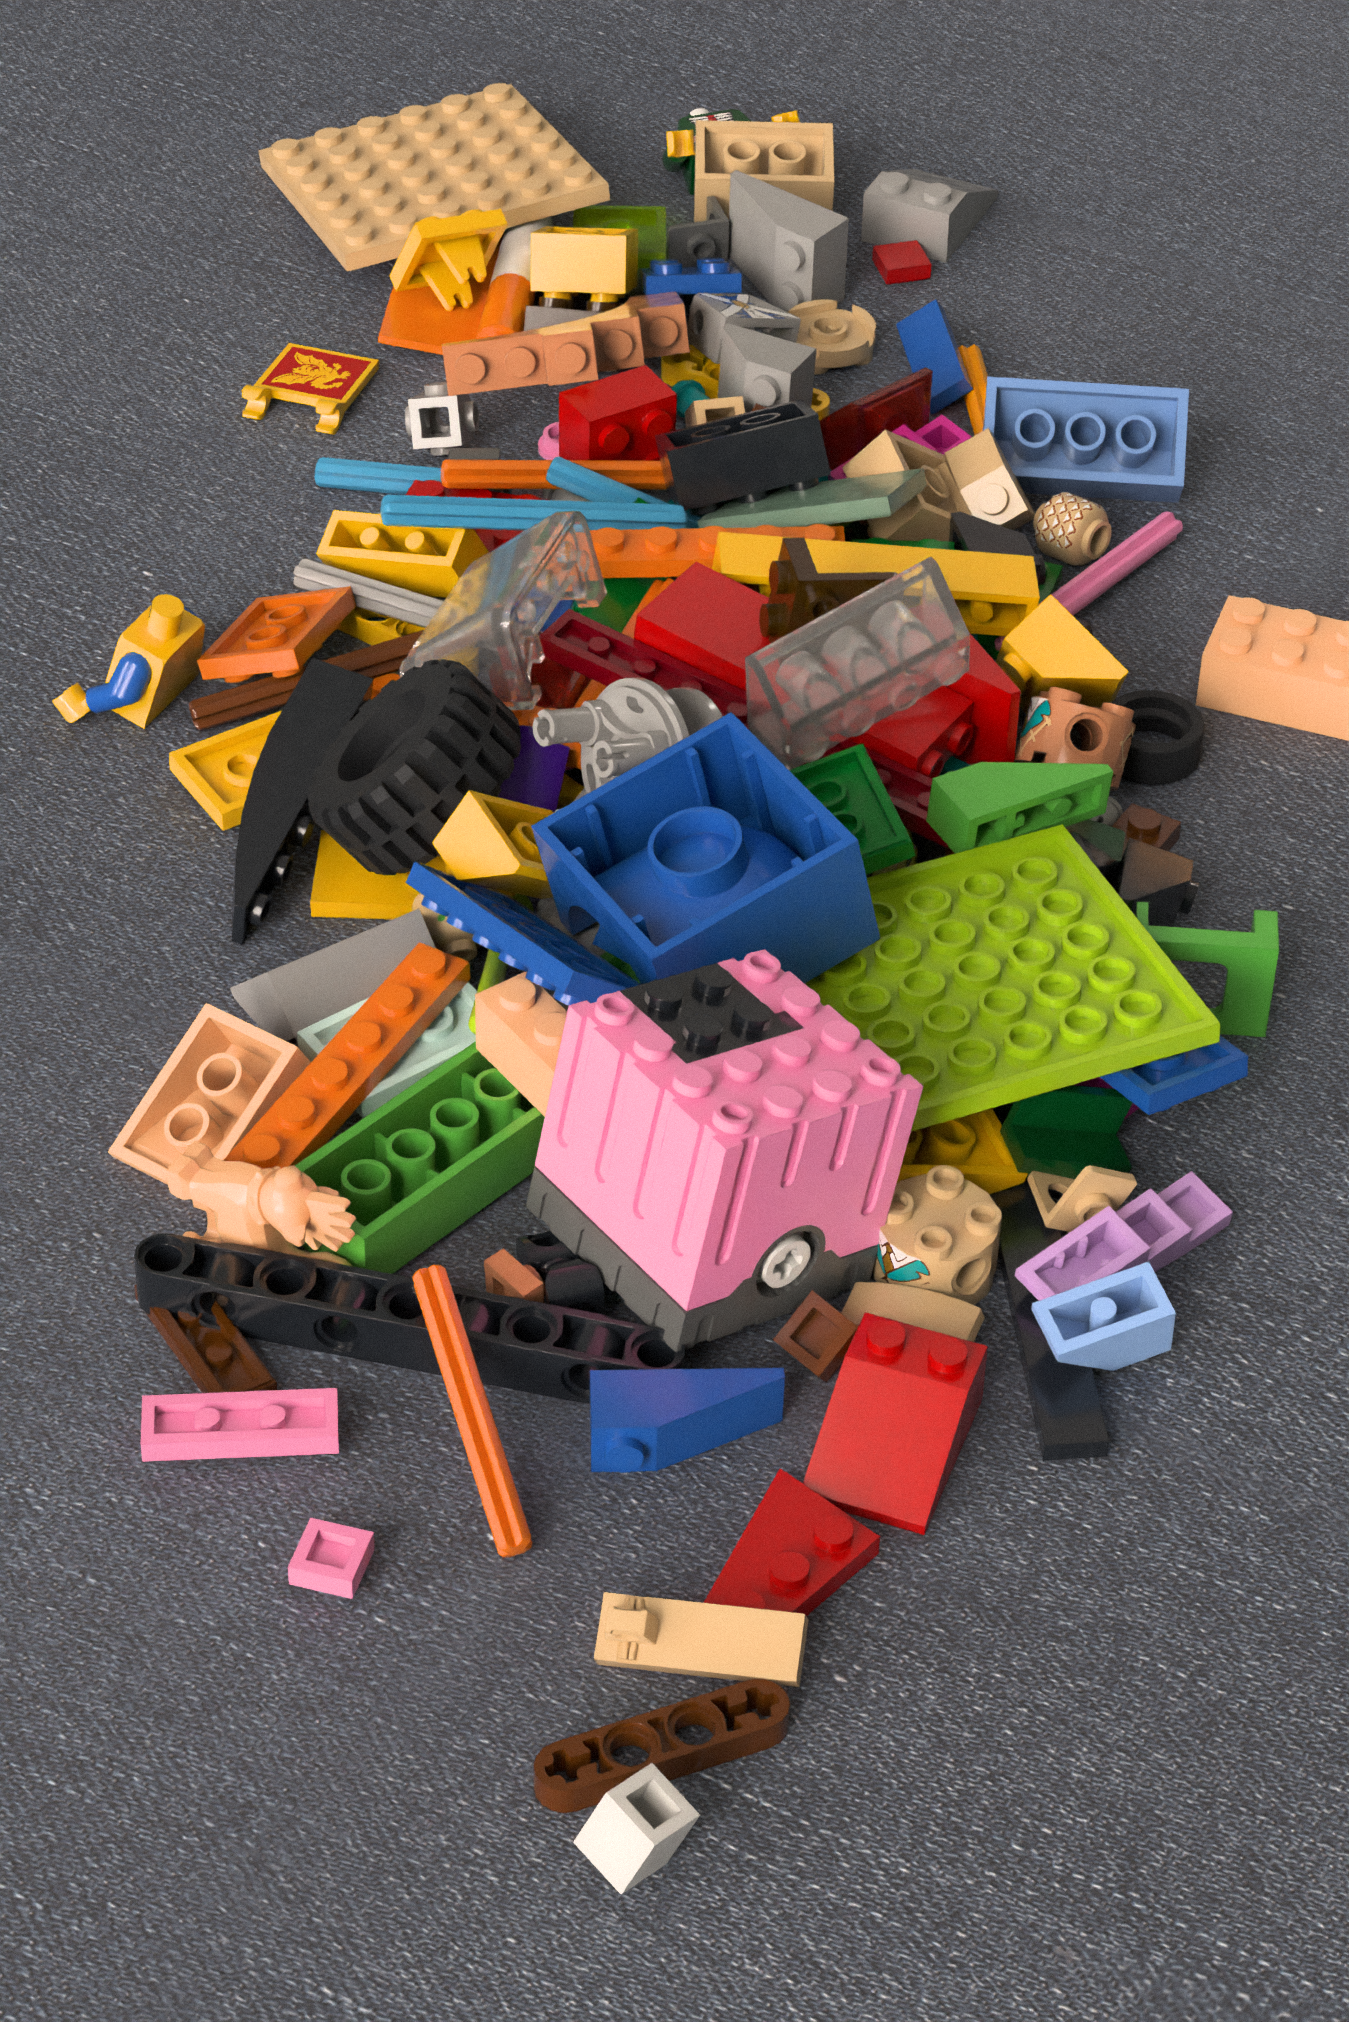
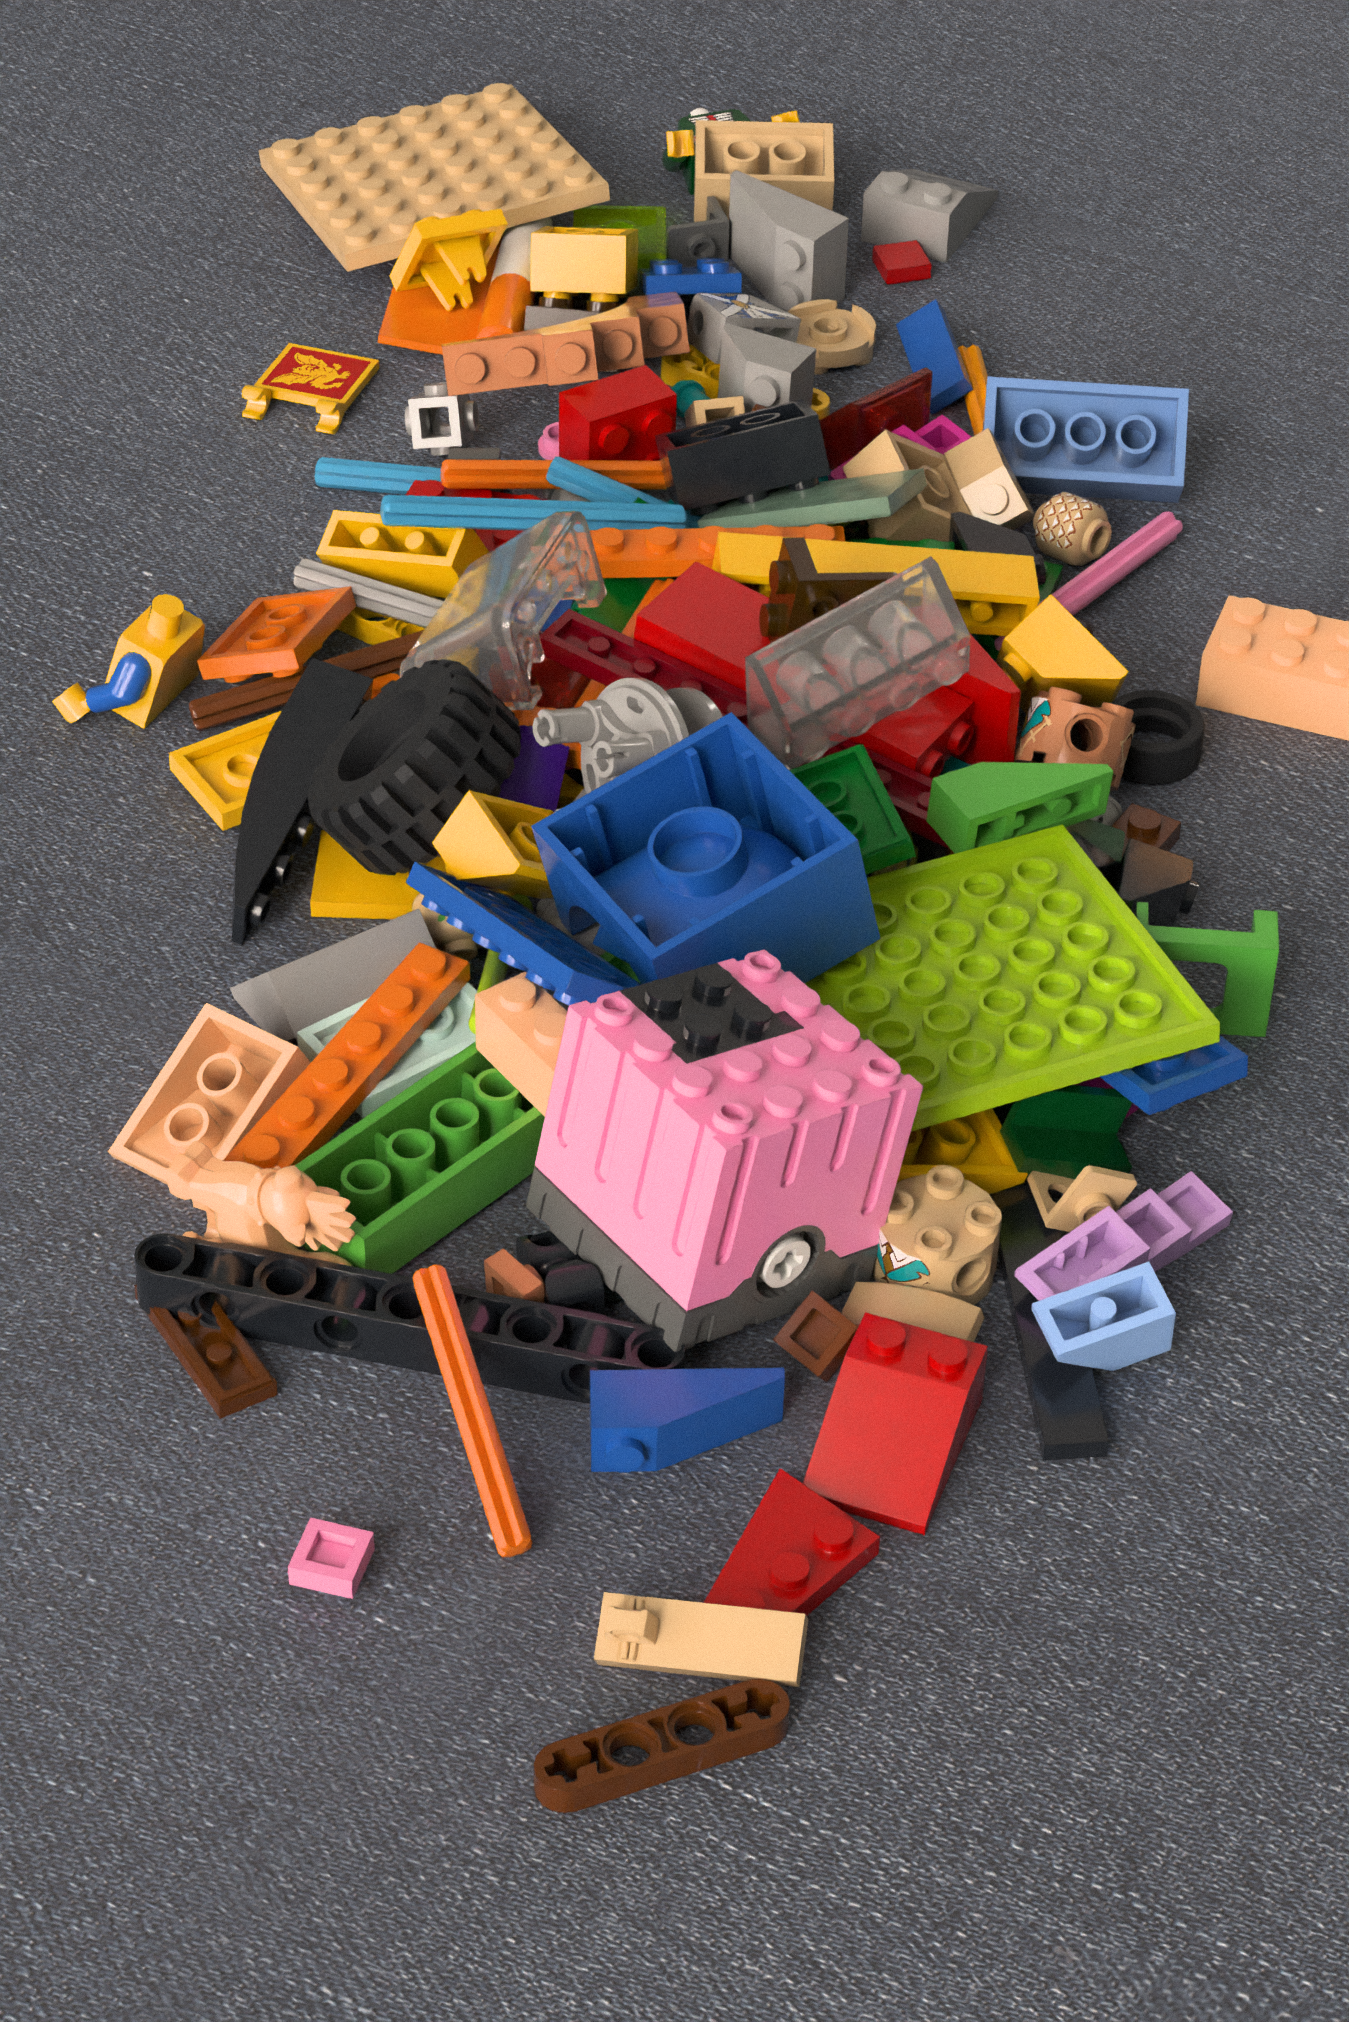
bright pink plate [141,1388,339,1462] -> none
white brick [574,1763,700,1895] -> none

